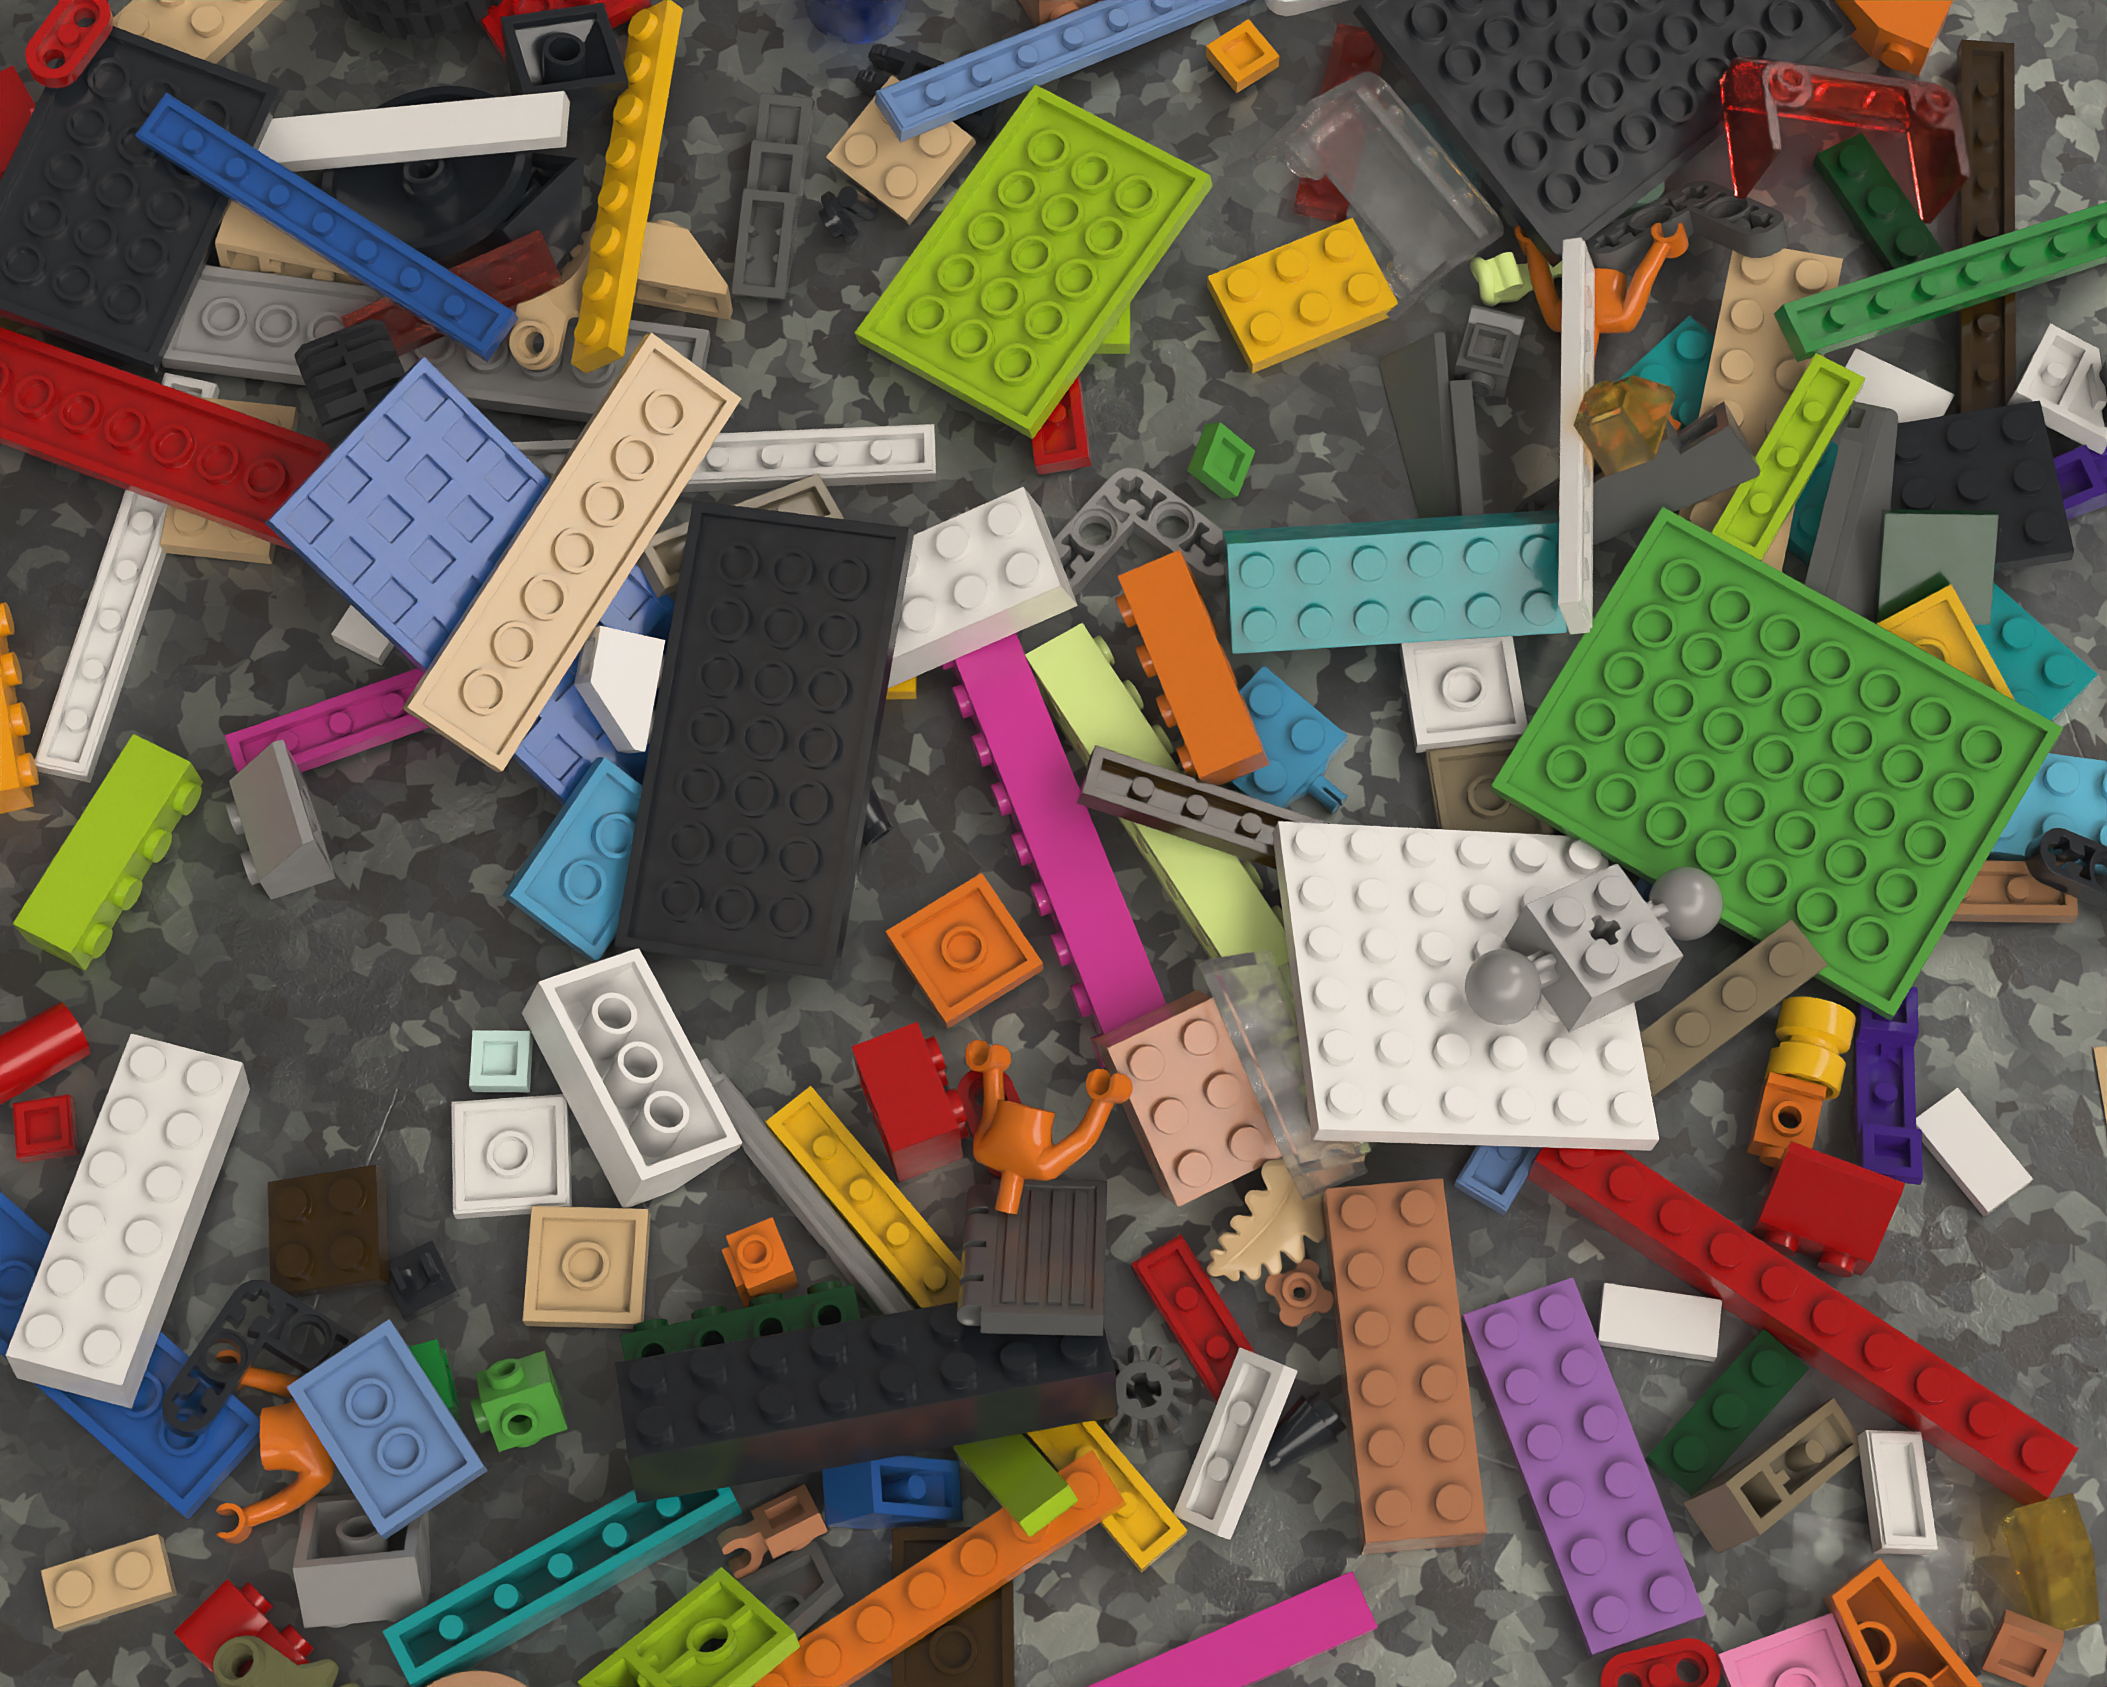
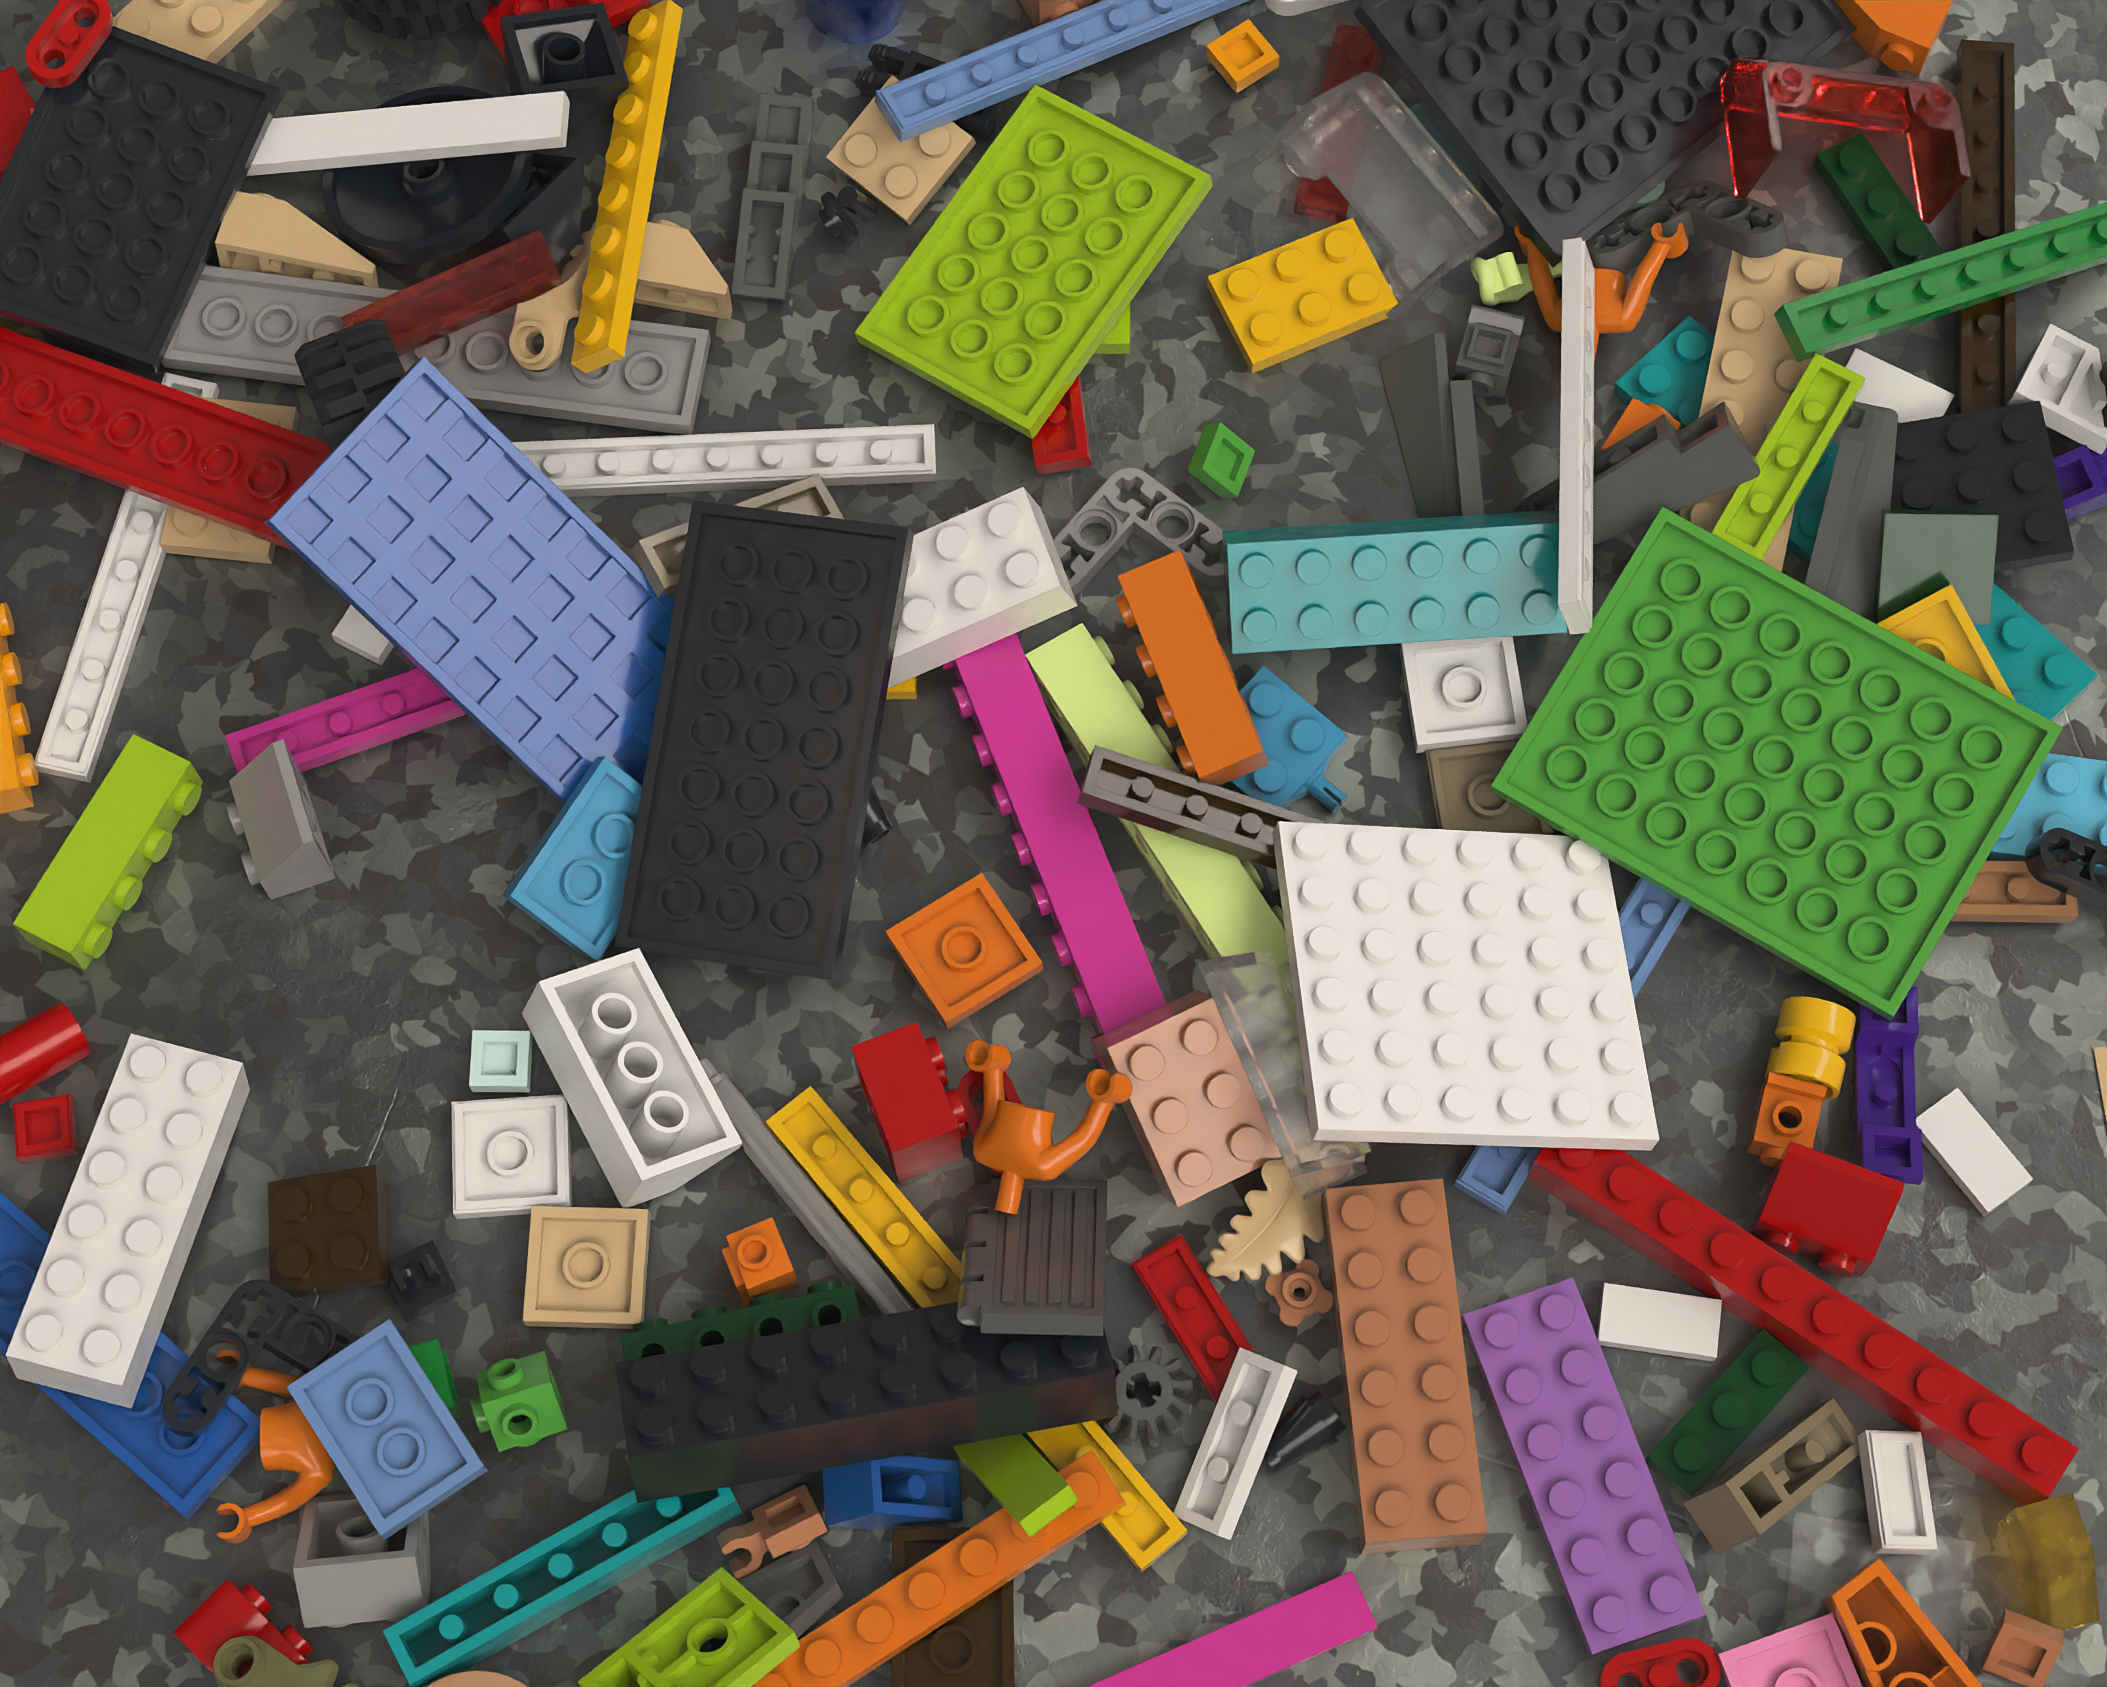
tan plate [41,1534,177,1632] -> none
blue tile [135,93,518,362] -> none
tan plate [402,333,742,772] -> none
white slope [574,626,666,754] -> none
light grey brick [1465,863,1723,1033] -> none
clear yellow slope [1573,375,1676,476] -> none
dark tan plate [1640,919,1828,1098] -> none

